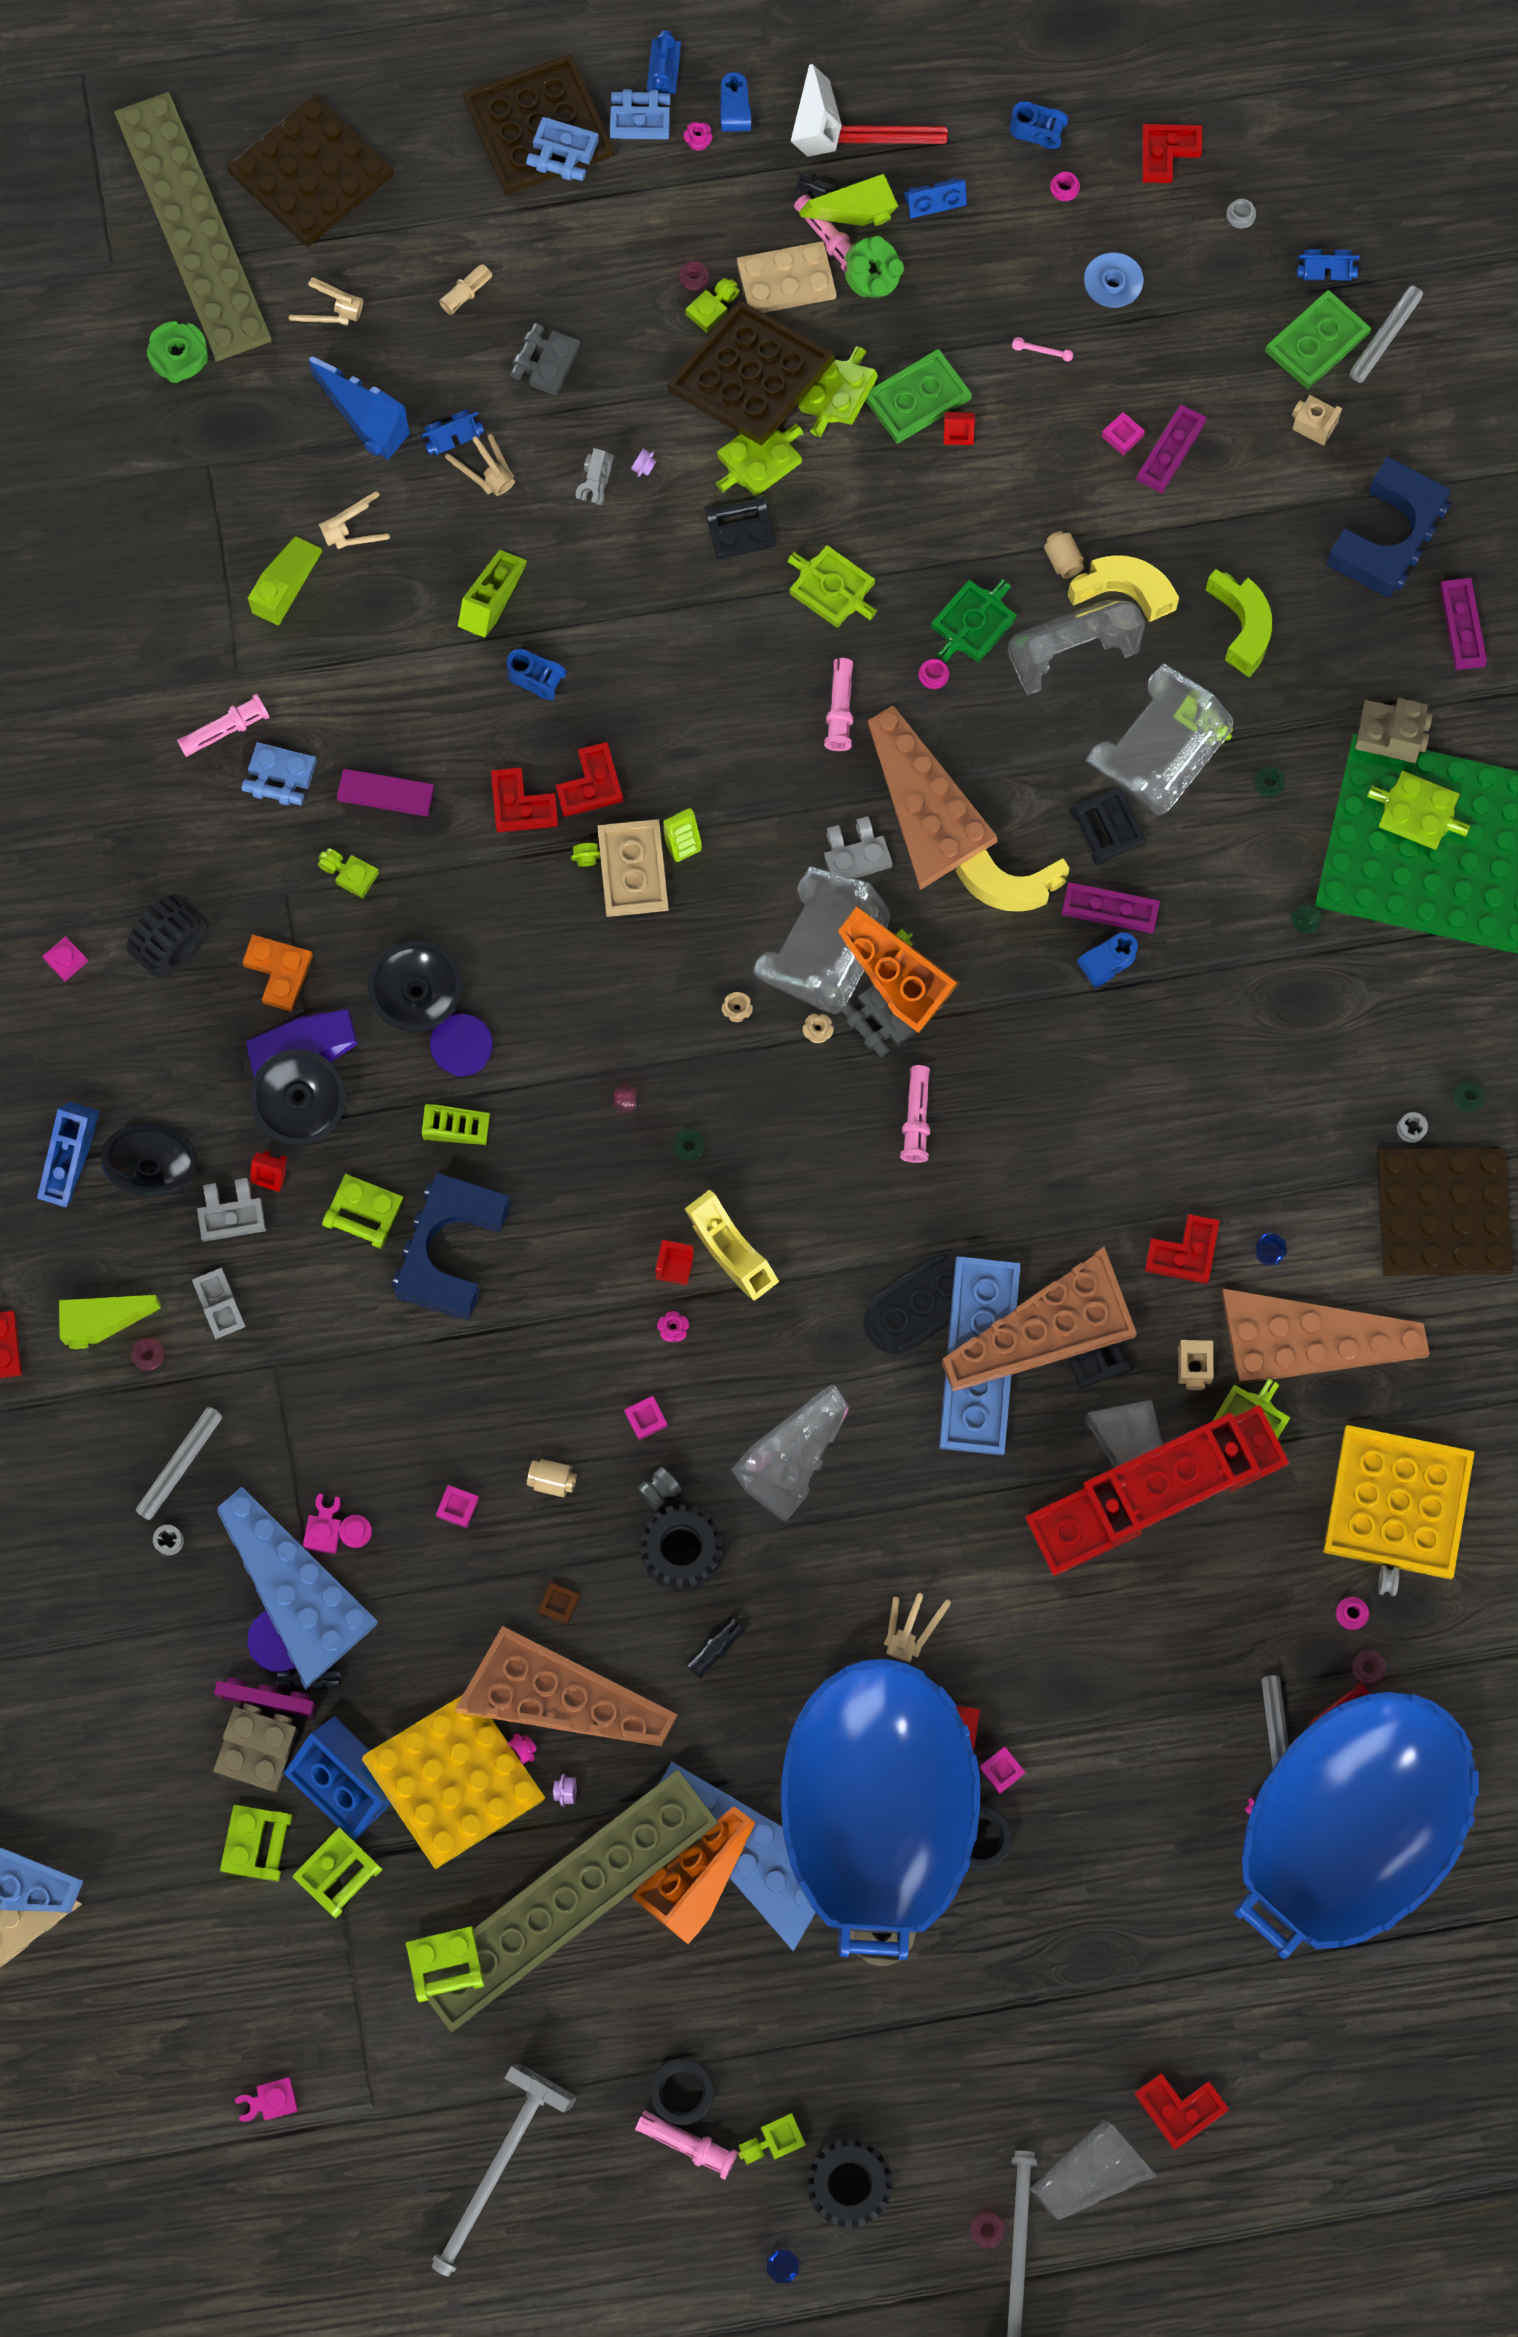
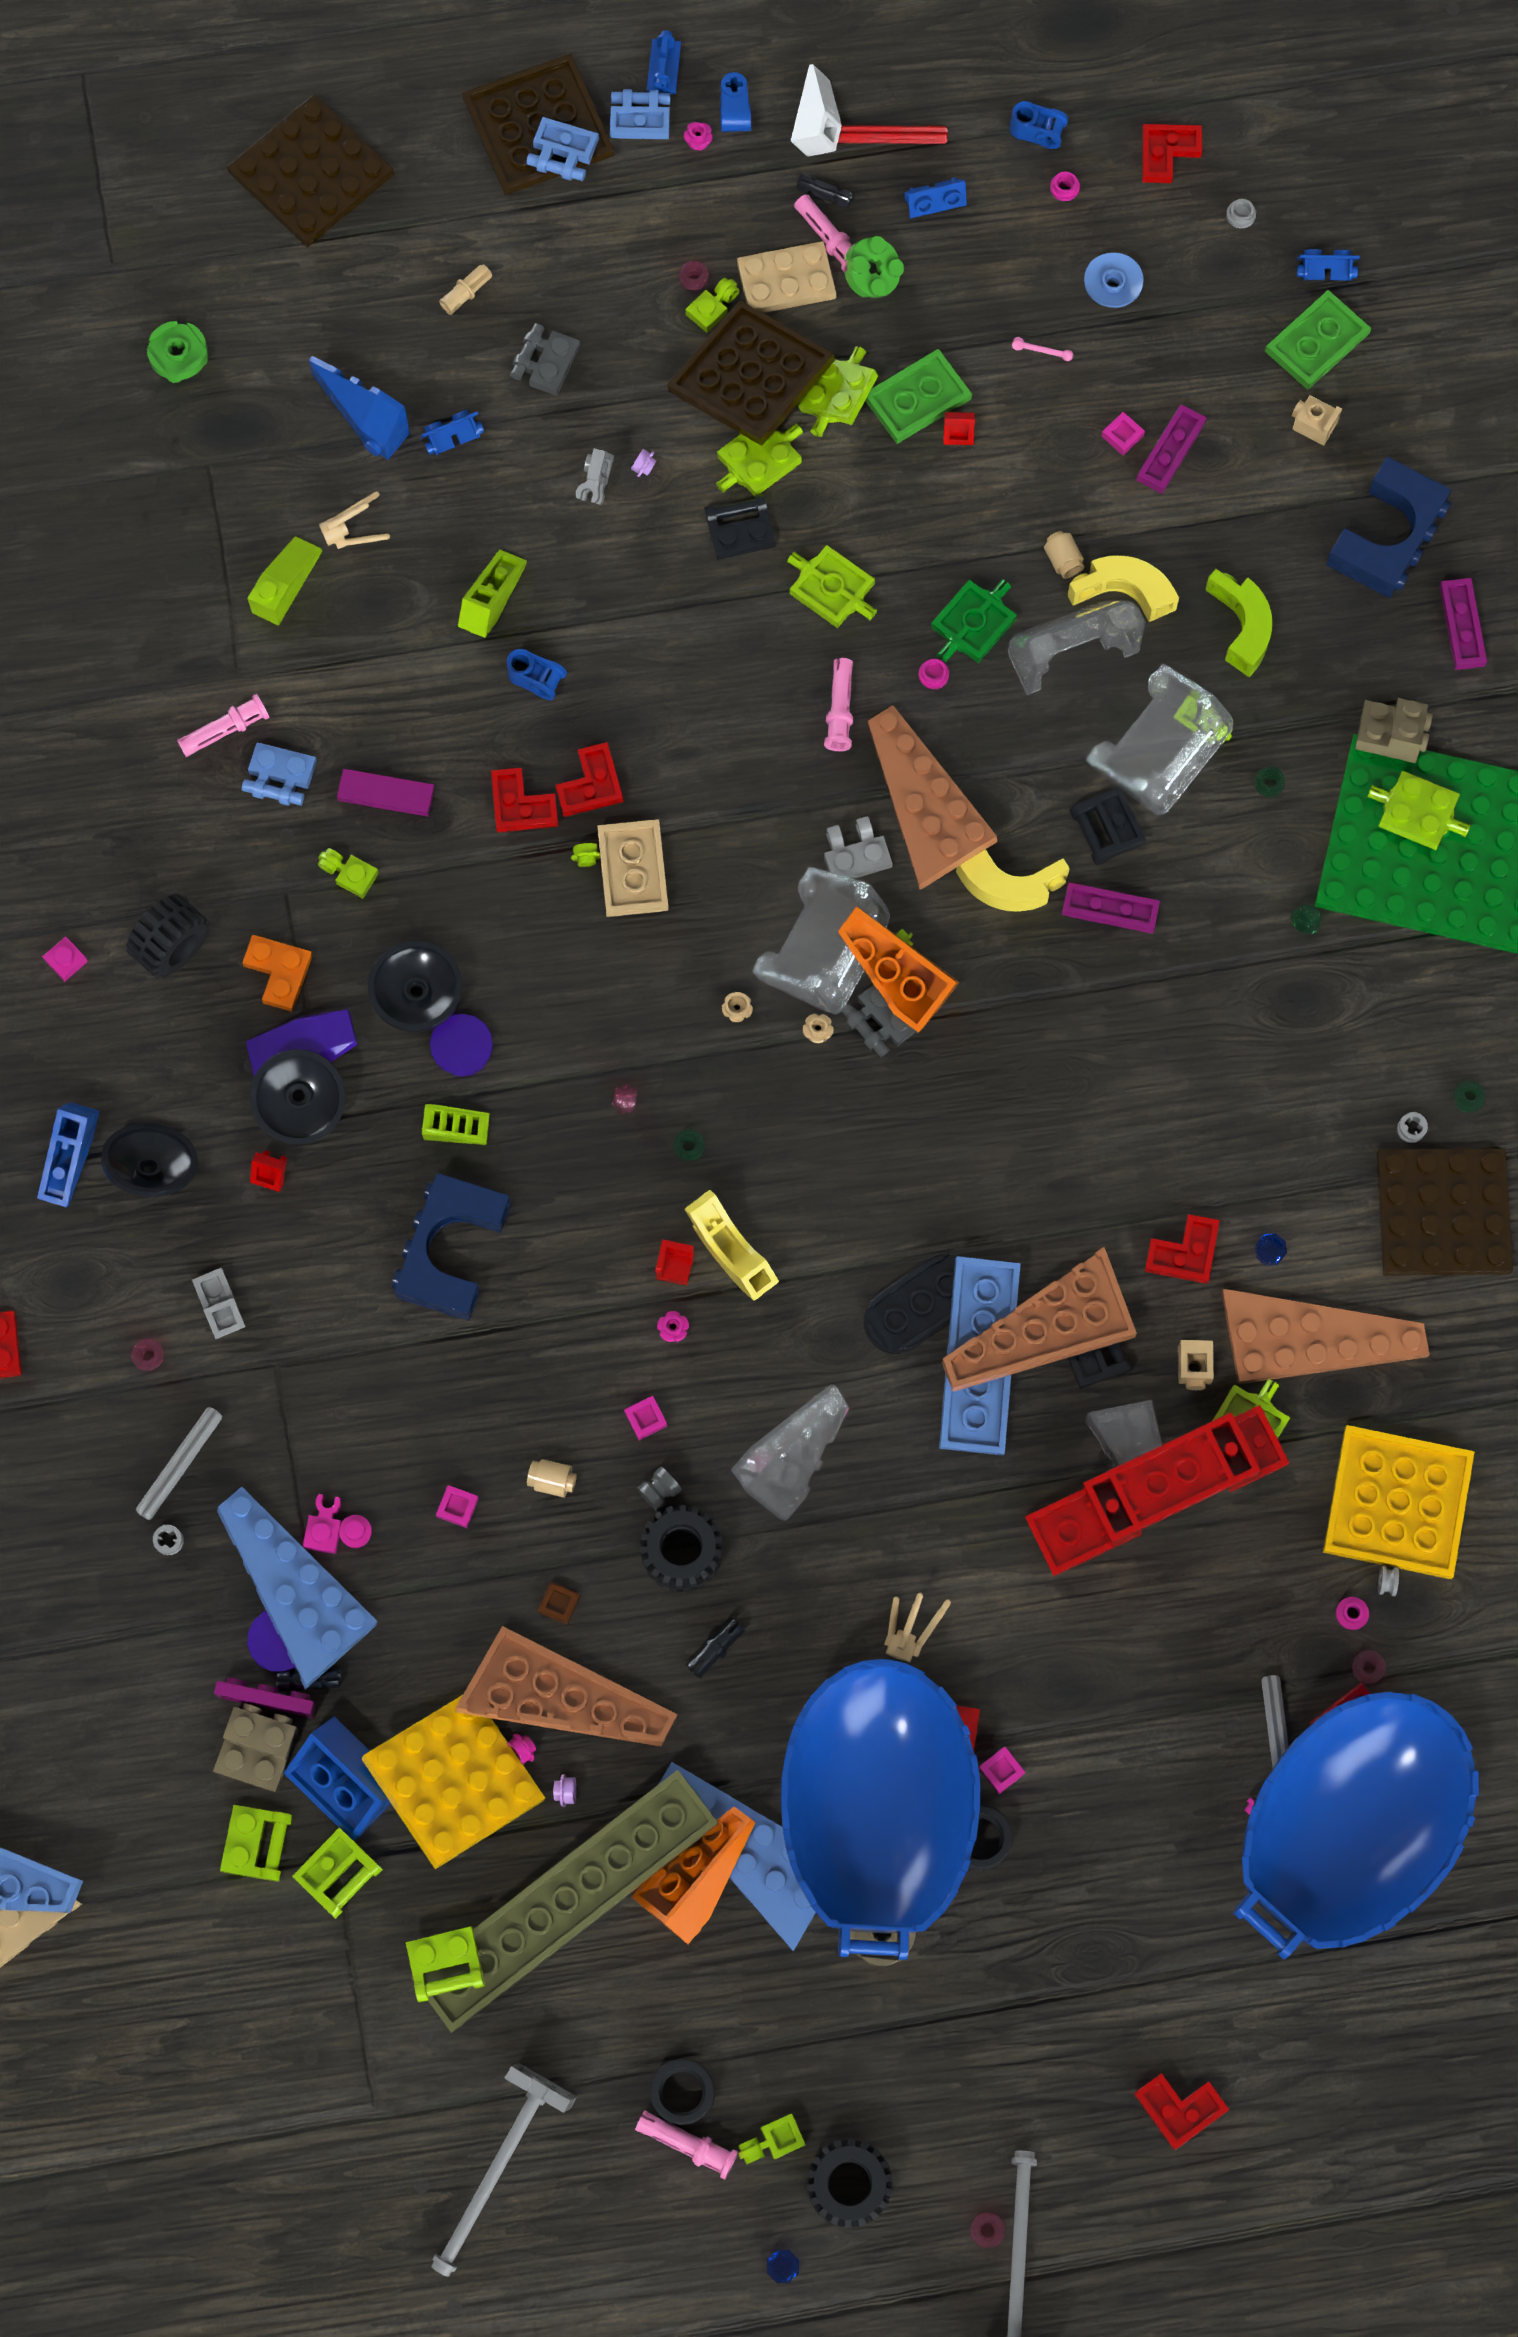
lime slope [59,1295,161,1349] -> none
olive plate [114,92,272,362] -> none
light grey plate [197,1178,266,1242] -> none
dark pink plate [235,2077,299,2122] -> none
tan plant [288,277,363,326] -> none
lime plate [322,1174,404,1249] -> none
tan plant [445,434,515,496] -> none
lime slope [663,808,702,862] -> none
lime slope [799,174,898,226] -> none
bright pink pin [900,1065,930,1163] -> none
clear wedge [1030,2120,1156,2220] -> none
blue piece [1077,933,1138,988] -> none
light grey axle [1349,285,1423,383] -> none

